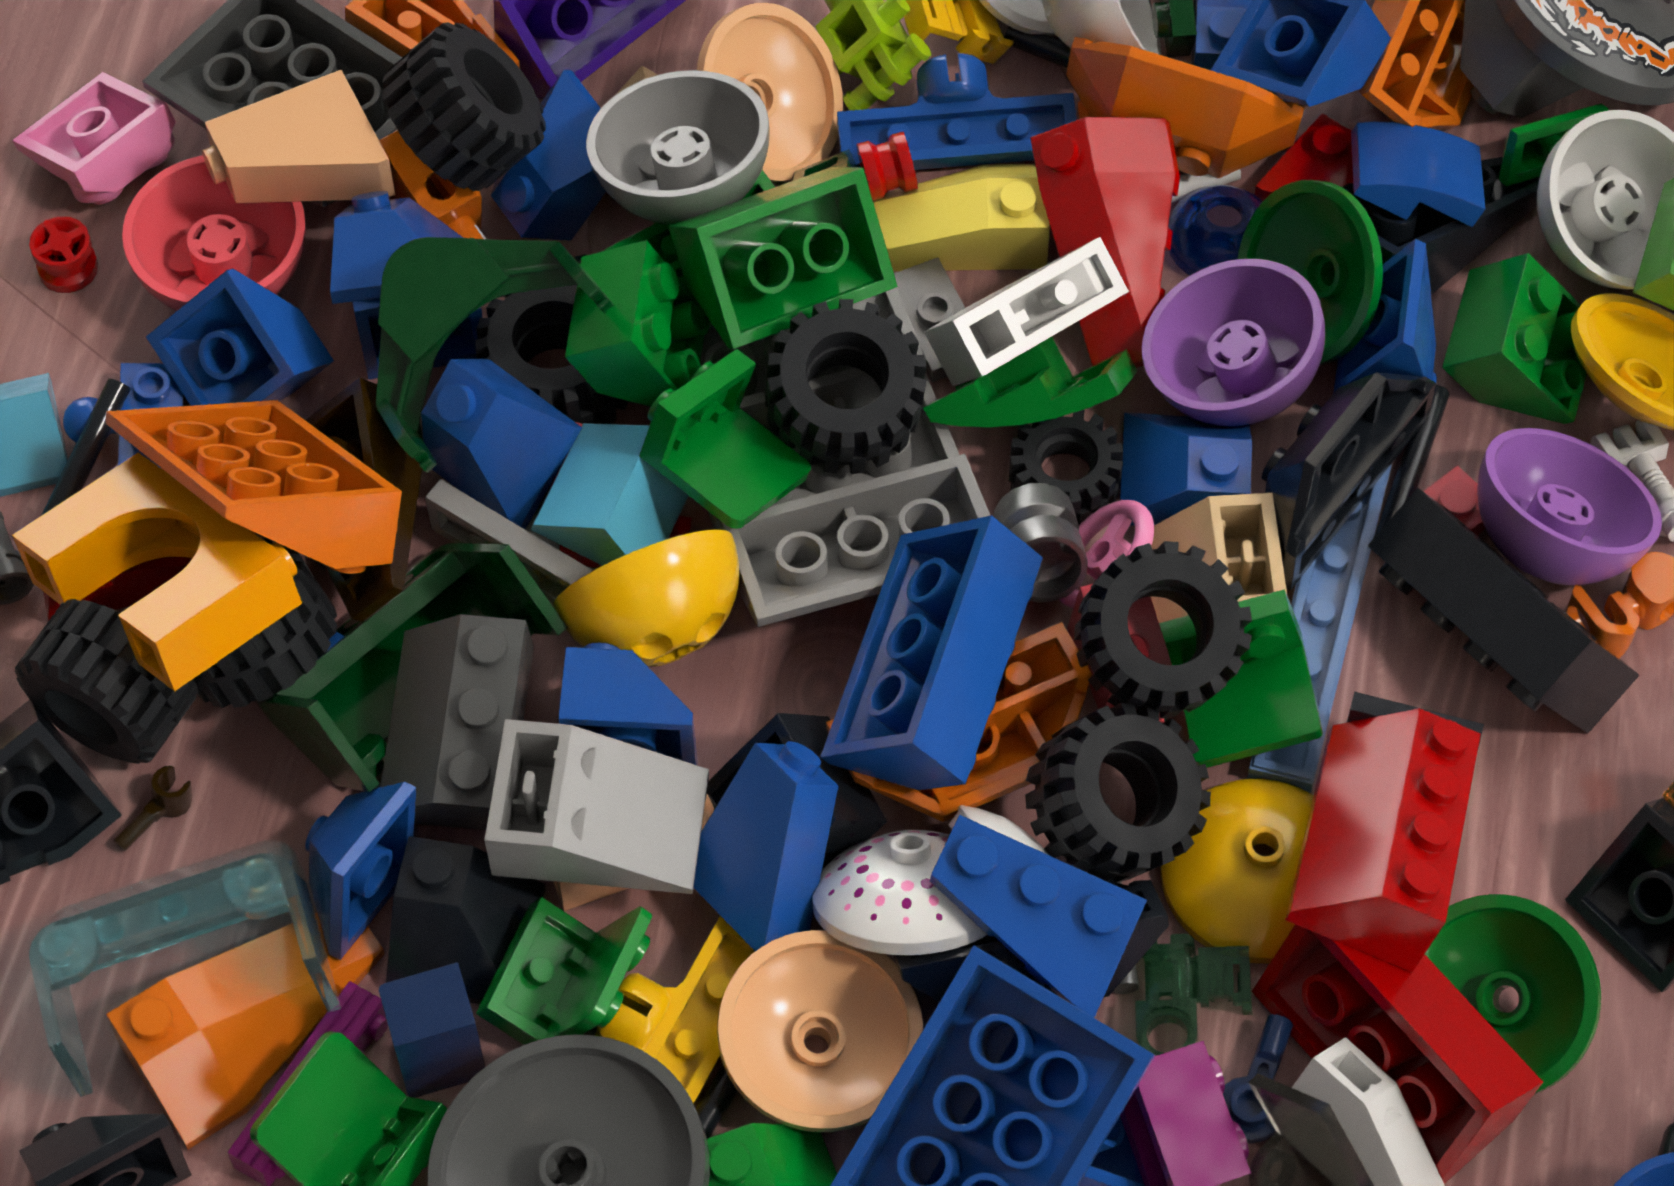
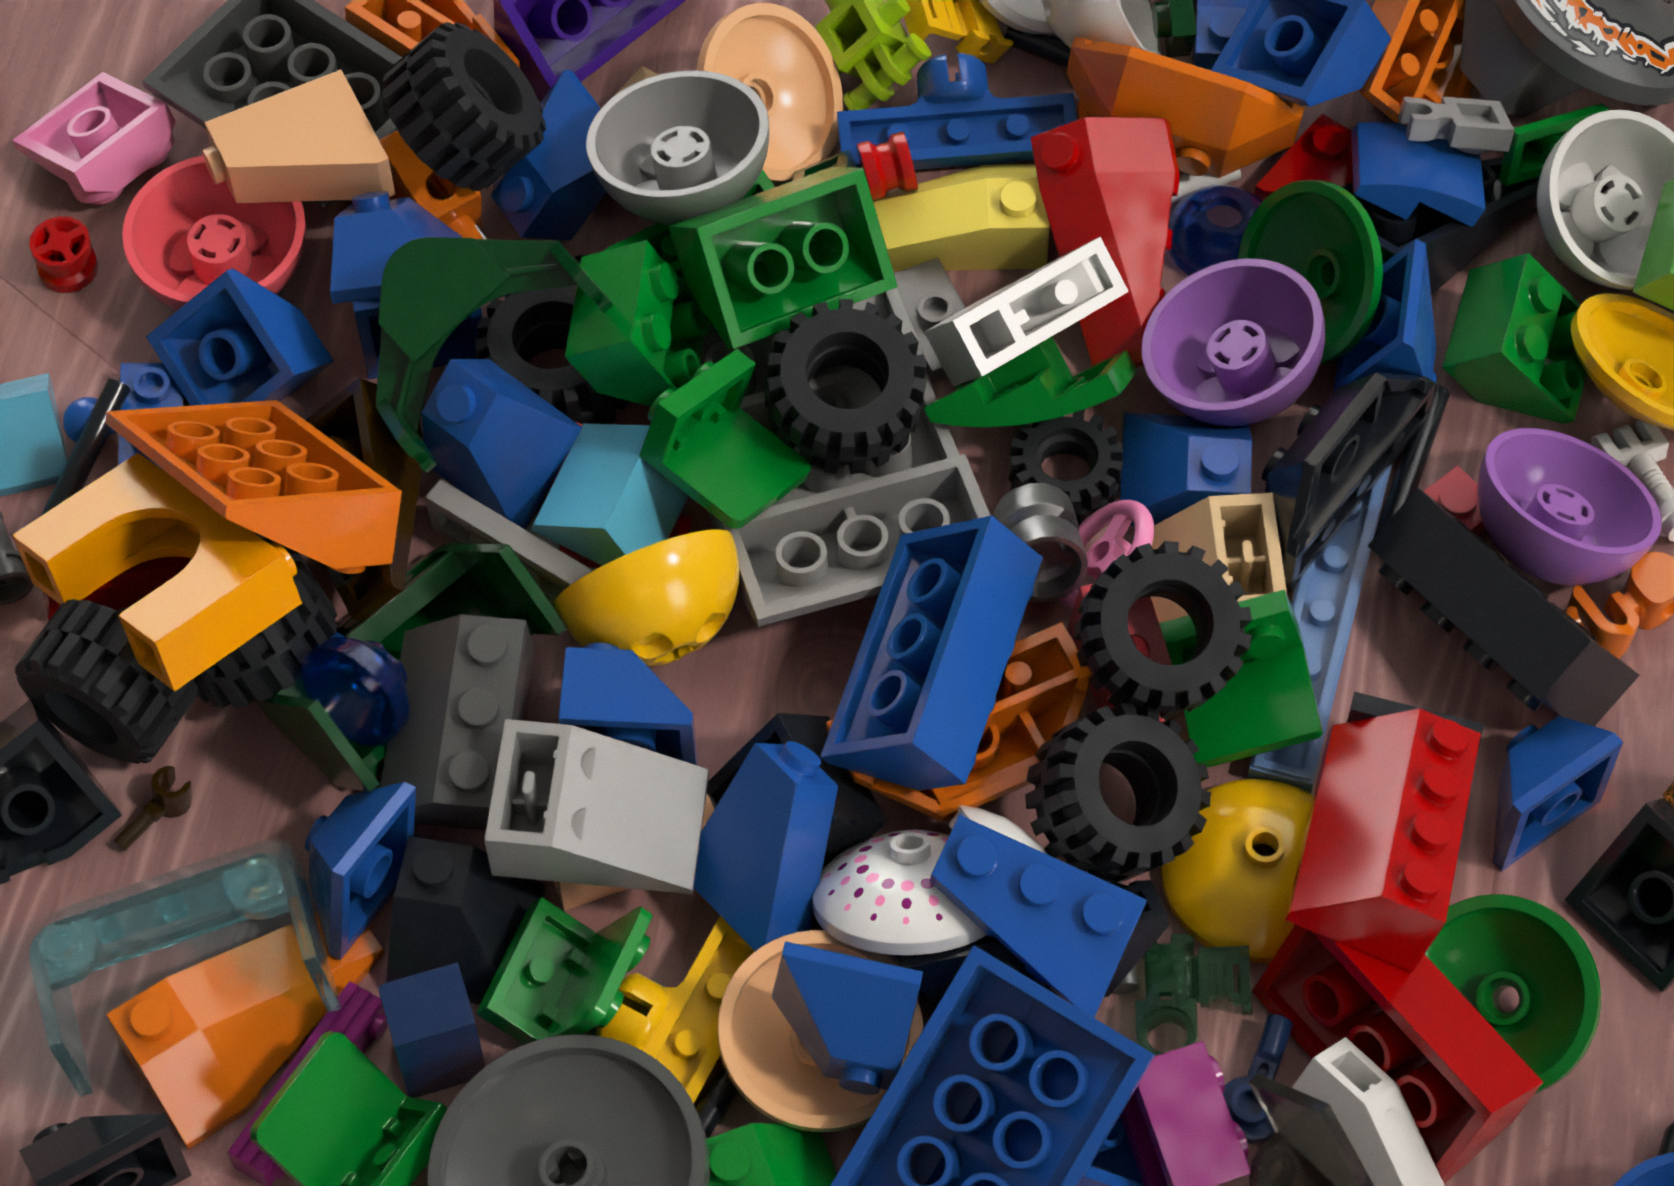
none -> clear blue piece [302,637,409,747]
none -> blue slope [771,941,923,1095]
none -> light grey plate [1398,96,1515,154]
none -> blue slope [1493,716,1623,872]

